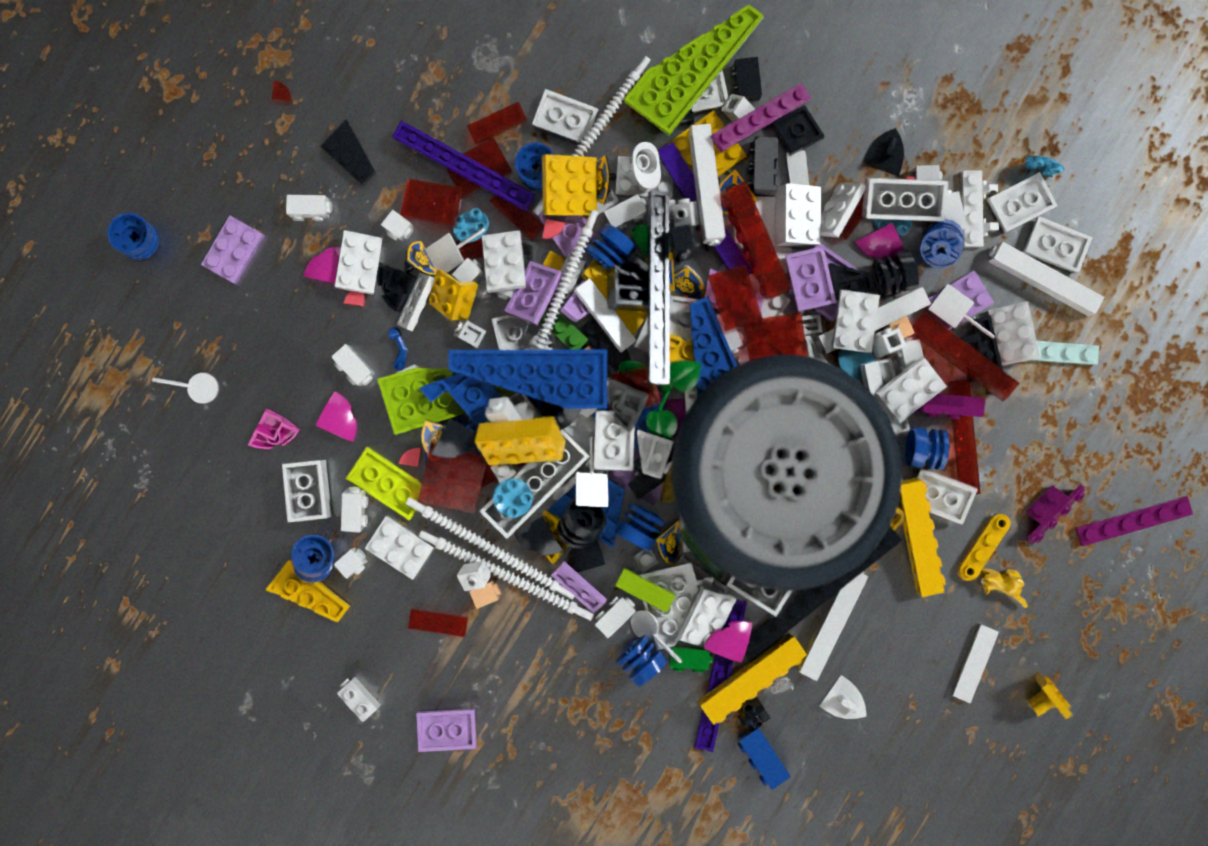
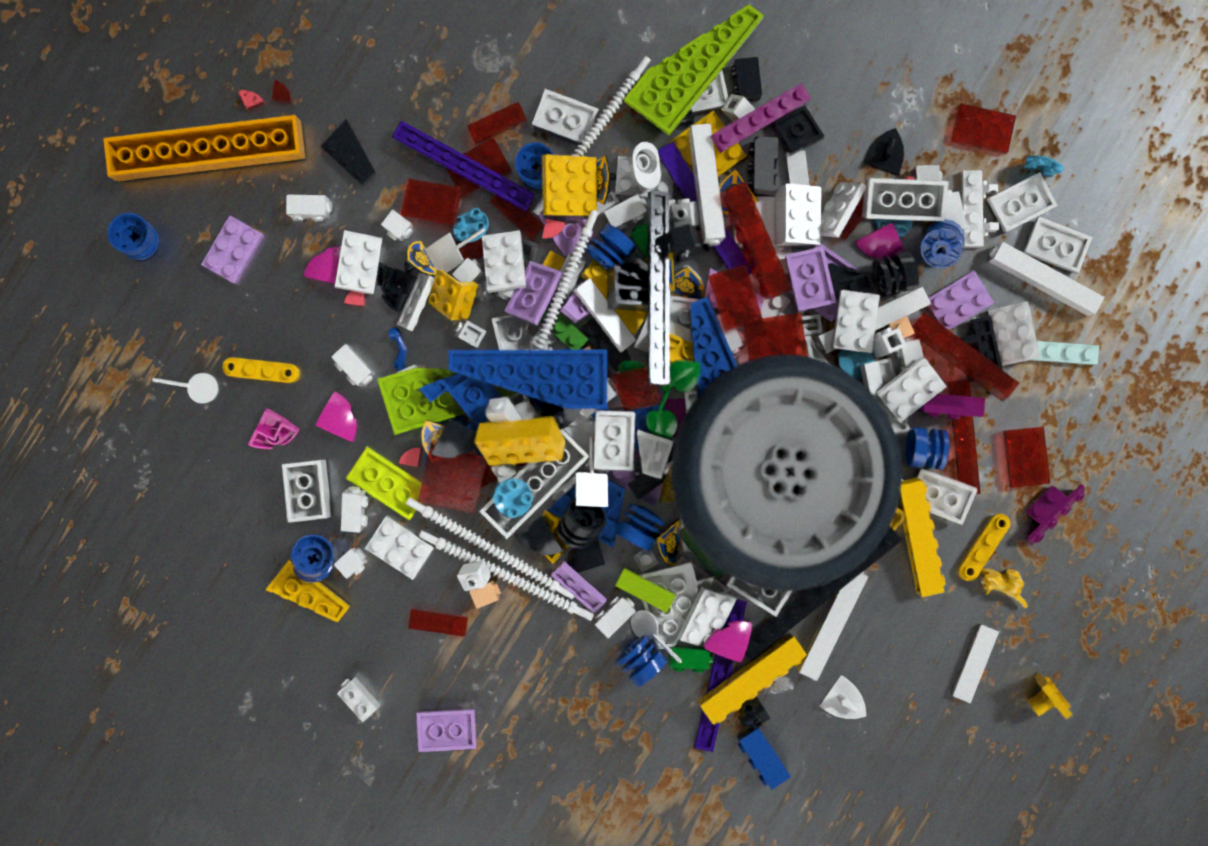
dark grey brick [607,380,649,432] -> none
white piece [928,284,995,338] -> none
magenta plate [1075,496,1193,546] -> none
none -> light orange brick [103,115,306,181]
none -> yellow plate [222,357,300,383]
none -> coral tile [238,90,265,111]
none -> clear red plate [950,103,1016,154]
none -> clear red plate [1003,426,1050,488]

